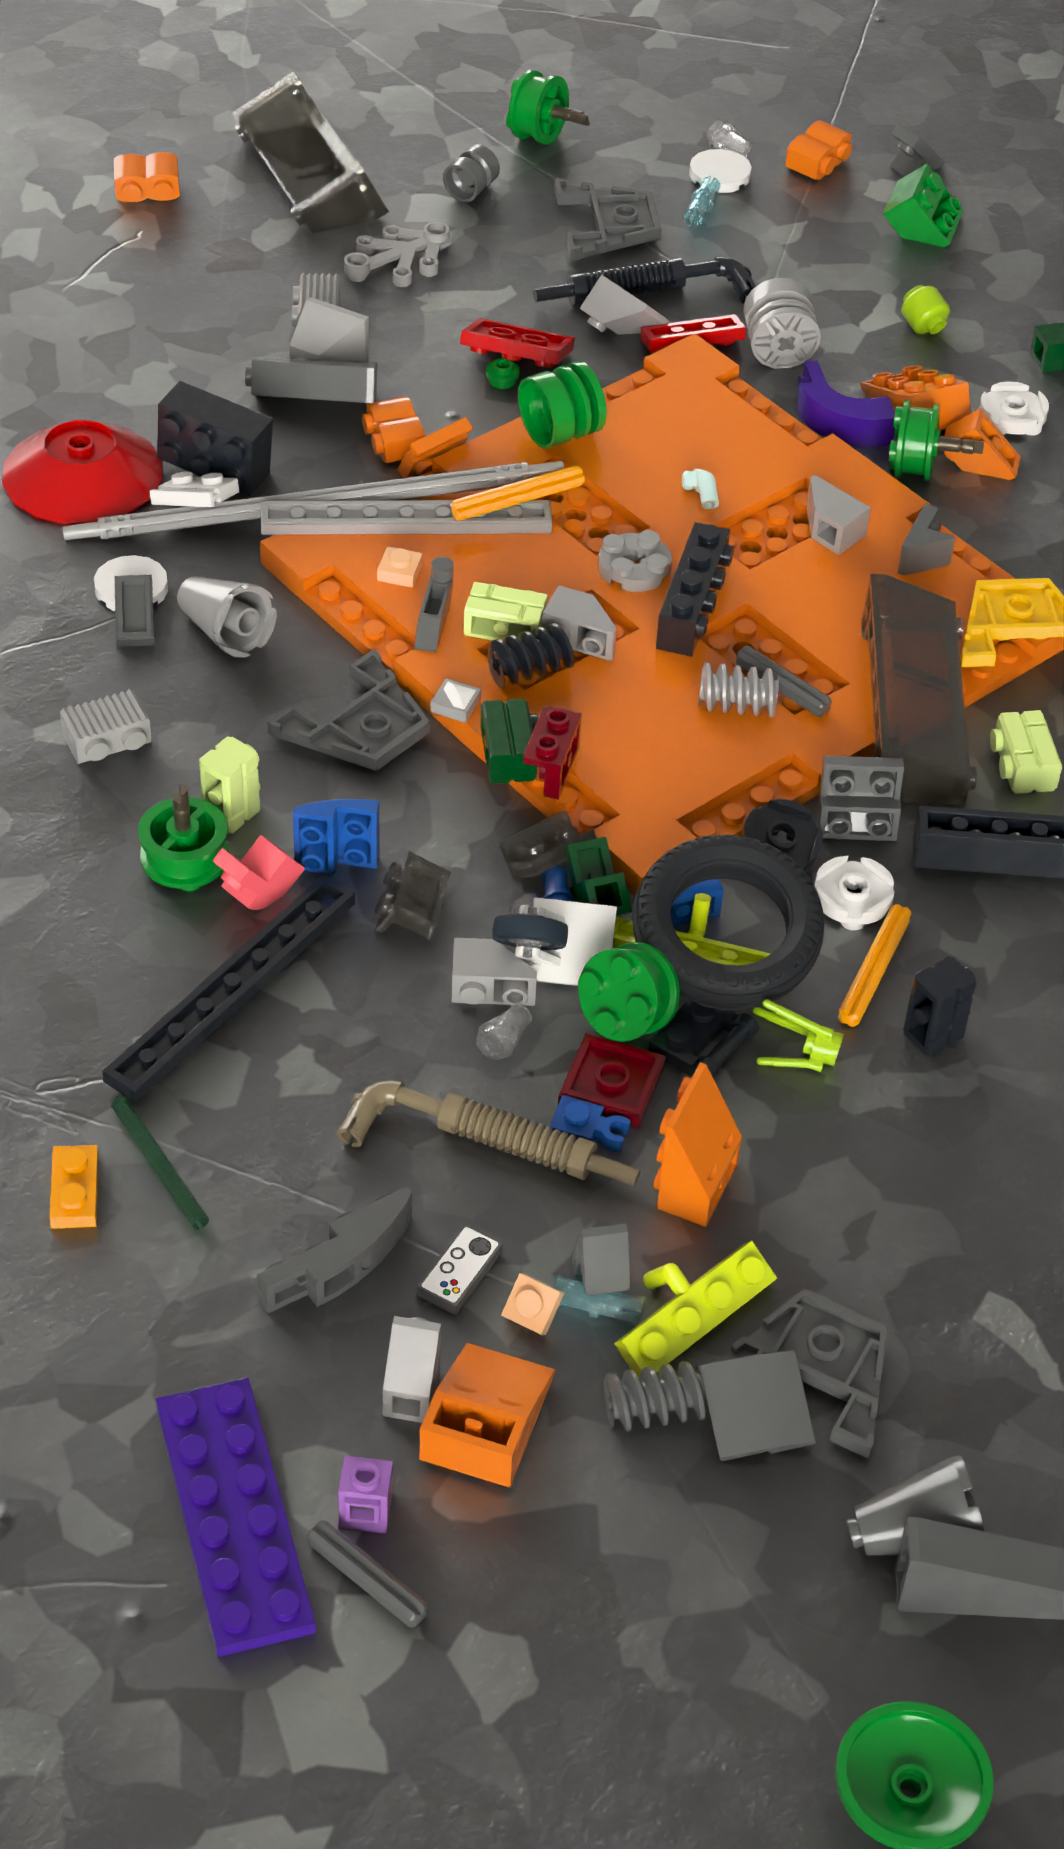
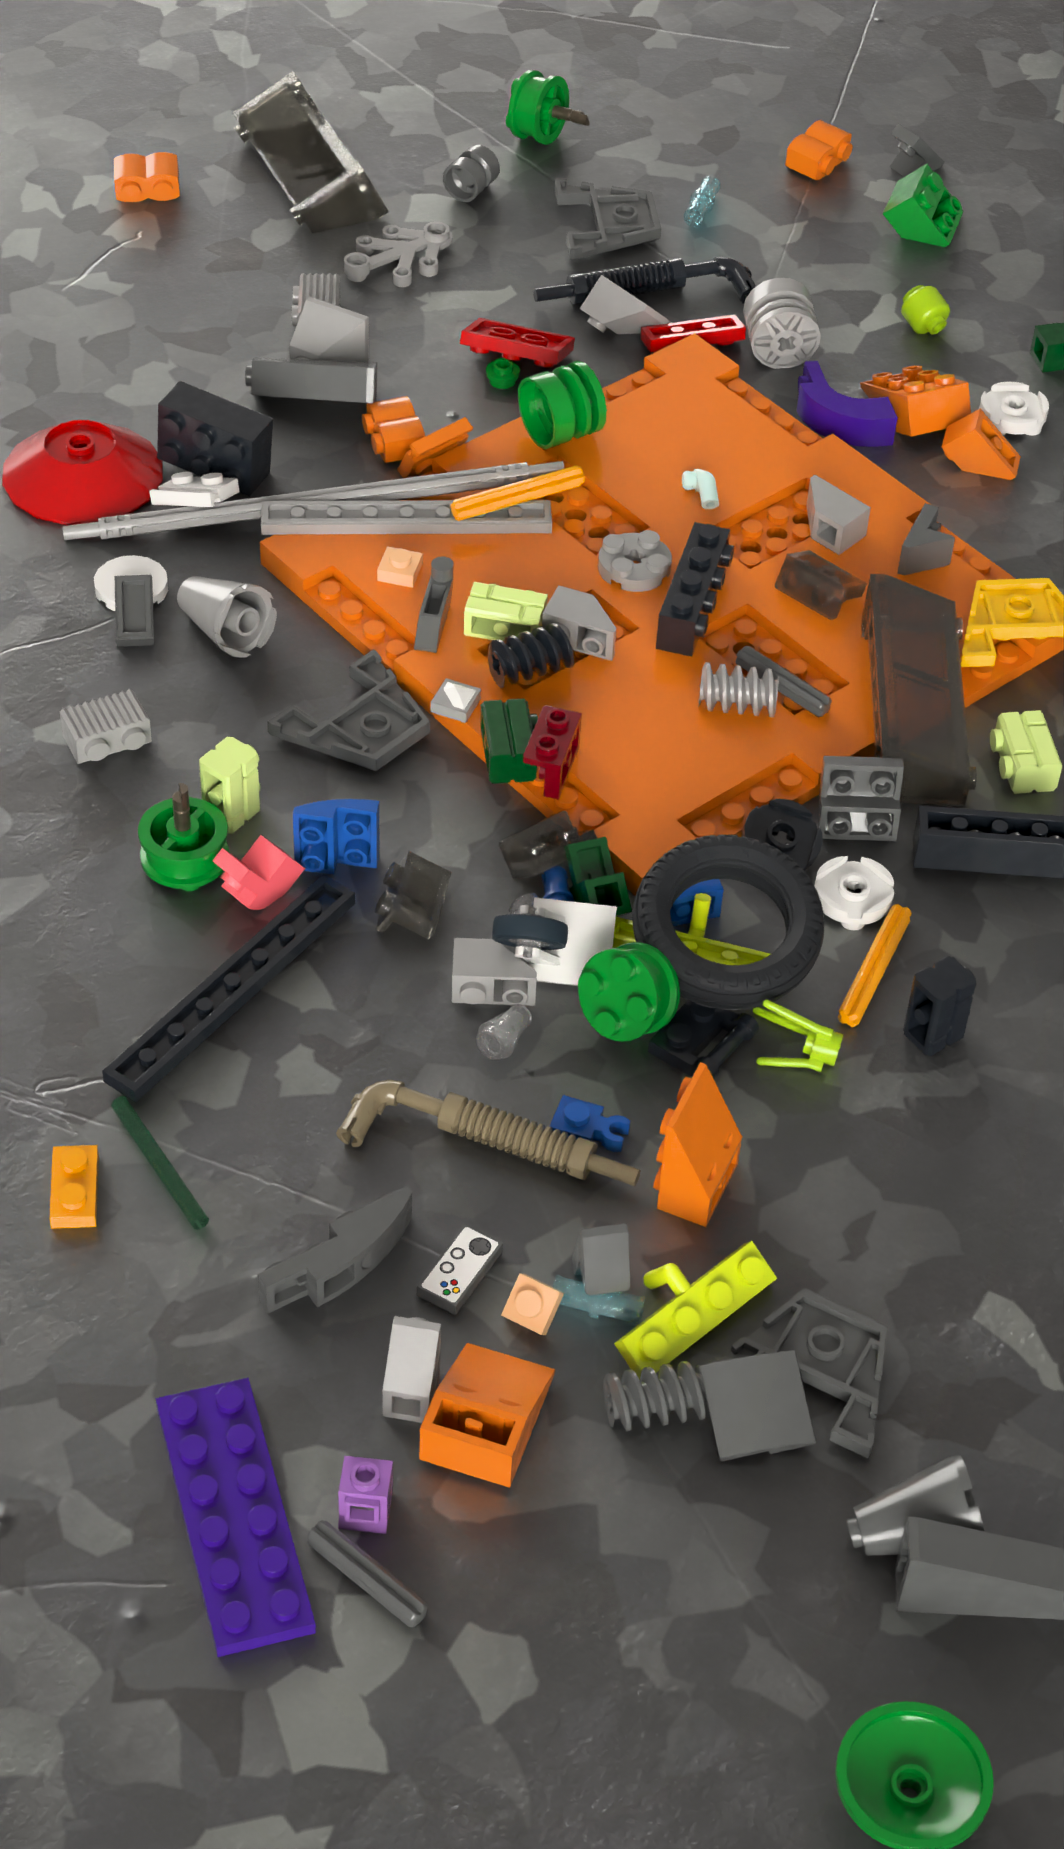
dark red tile [558,1033,666,1128] -> none
white tile [689,149,752,193] -> none
clear cone [705,119,753,158] -> none
green wheel [889,400,984,481] -> none
none -> clear smoke bracket [775,550,867,620]

